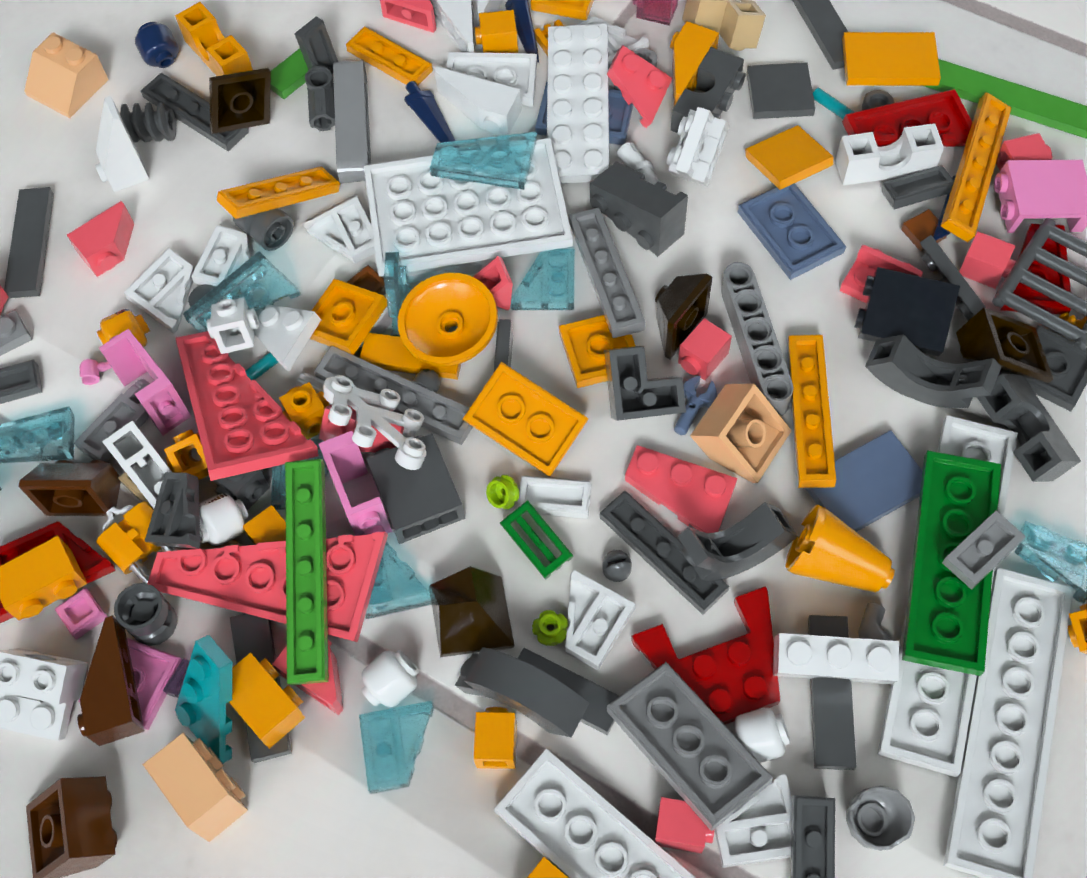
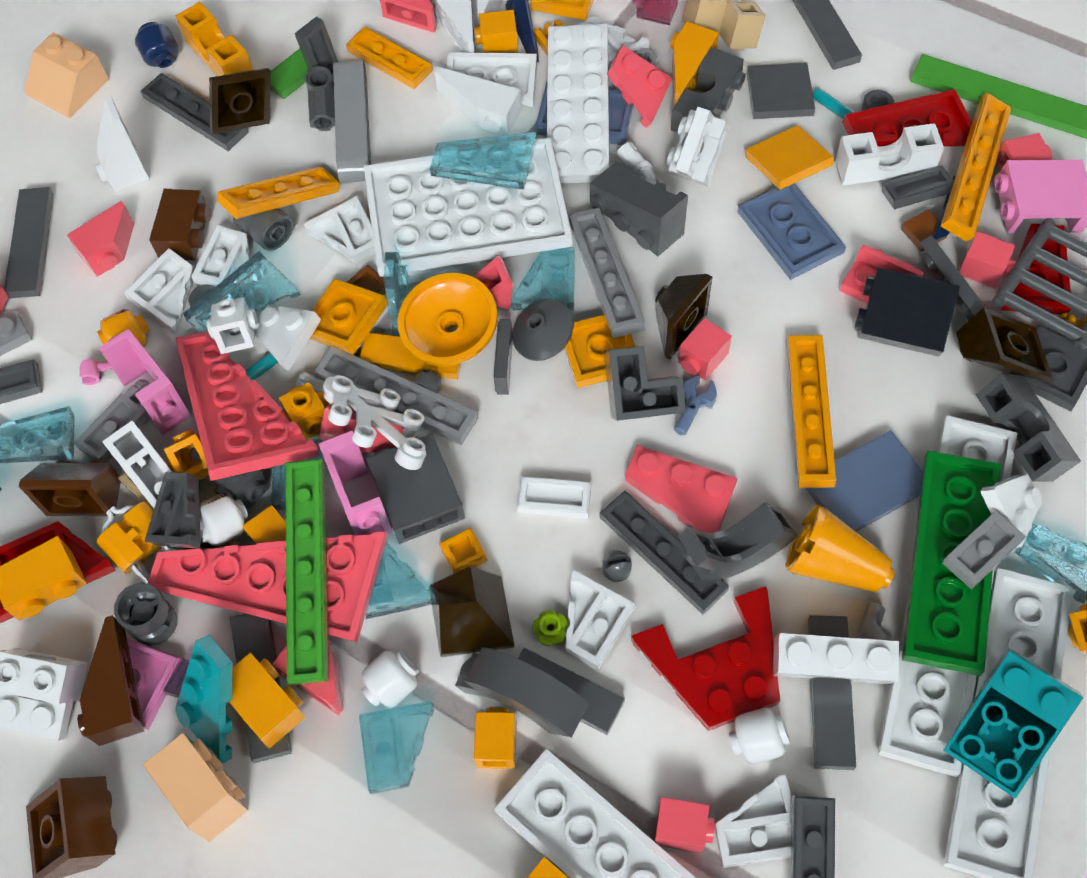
bright pink tile [55,587,107,640] -> none
dark grey piece [120,102,176,143] -> none
dark blue bar [404,81,460,152] -> none
light orange tile [463,362,589,477] -> none
lime plate [486,475,519,509] -> none
green tile [500,500,573,580] -> none
light grey tile [607,662,773,831] -> none
light nougat slope [690,383,792,483] -> none
light grey beam [721,262,794,416] -> none
light orange tile [842,32,941,86] -> none
light grey hair [846,786,915,851] -> none
dark grey arch [865,334,1001,408] -> none
none -> reddish brown brick [149,188,211,261]
none -> light orange tile [439,527,488,574]
none -> dark grey dish [513,299,574,361]
none -> teal slope [943,647,1084,799]
none -> white wing [980,474,1042,548]

